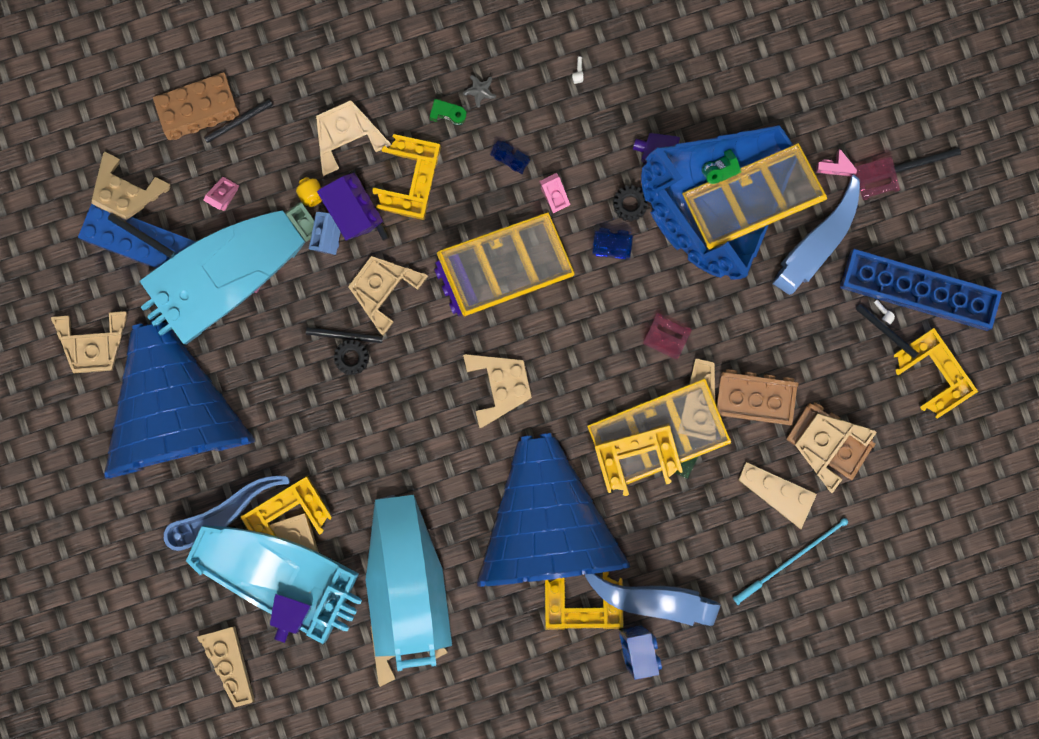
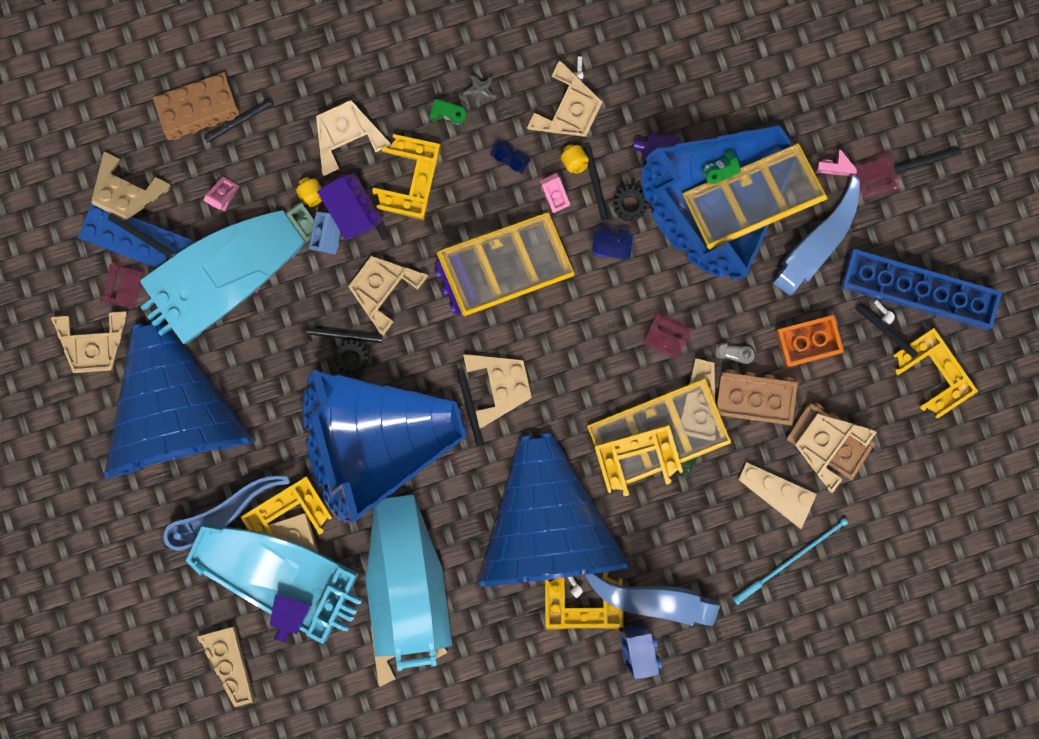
none -> clear pink plate [100,264,144,310]
none -> blue cone [303,370,467,523]
none -> black bar [457,371,484,447]
none -> tan wing [527,61,603,137]
none -> yellow head [561,145,589,174]
none -> white hand [568,577,583,598]
none -> black bar [583,146,609,221]
none -> light grey piece [716,343,754,364]
none -> orange brick [775,315,844,368]

